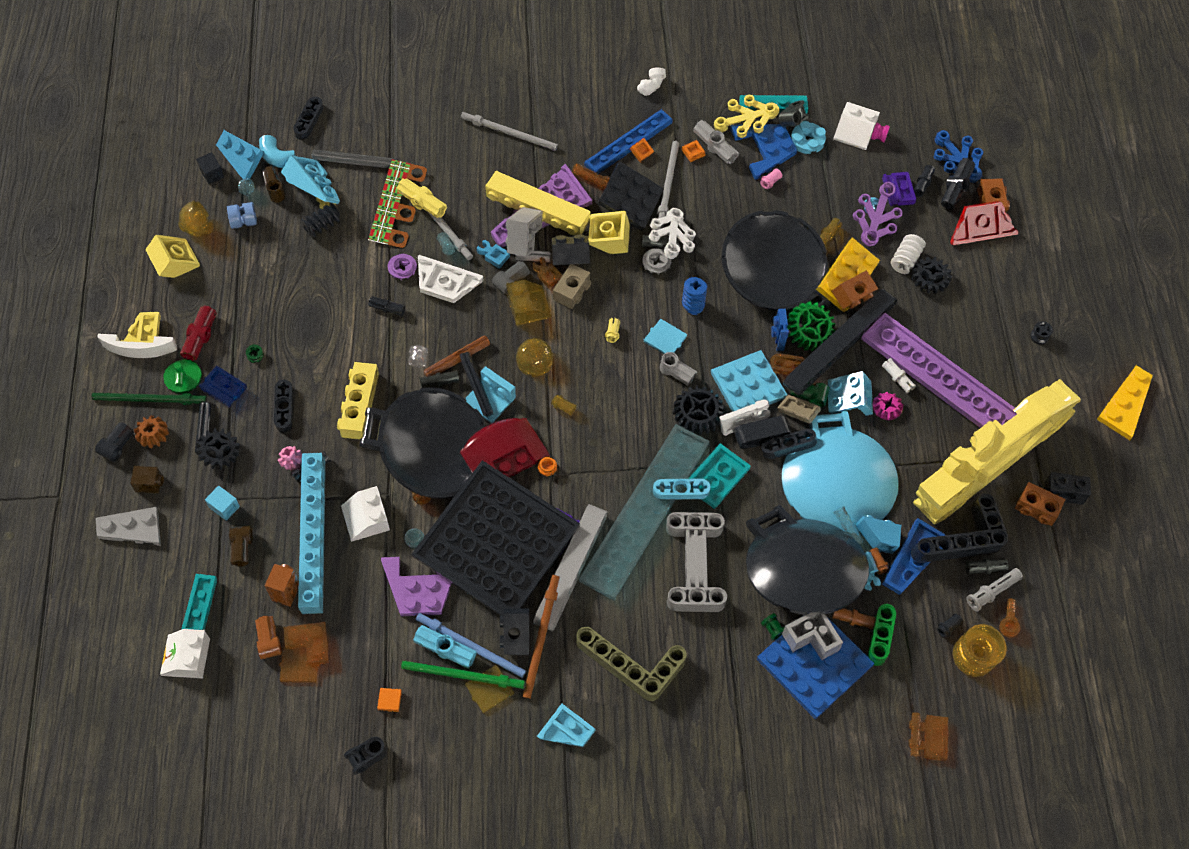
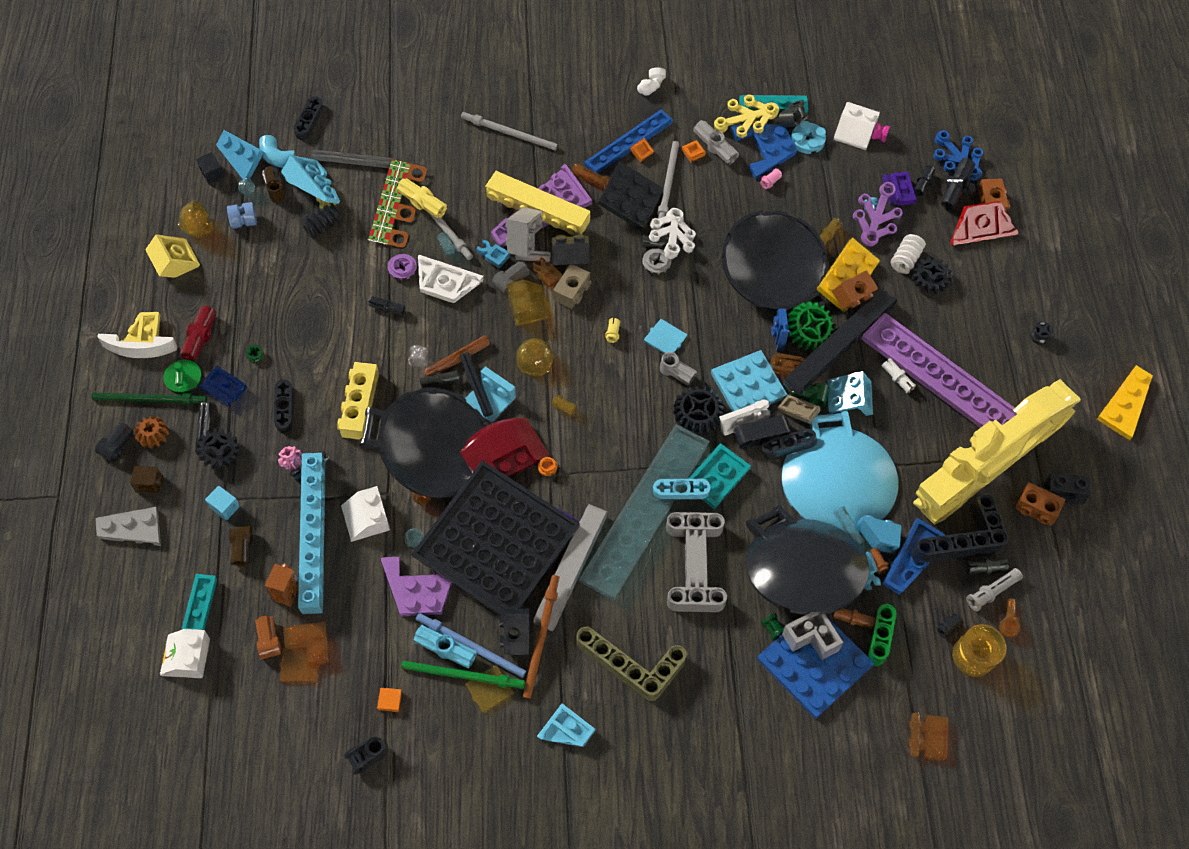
light yellow slope [588,211,630,254] -> none
blue piece [682,277,707,315] -> none
dark pink gear [872,391,903,420] -> none

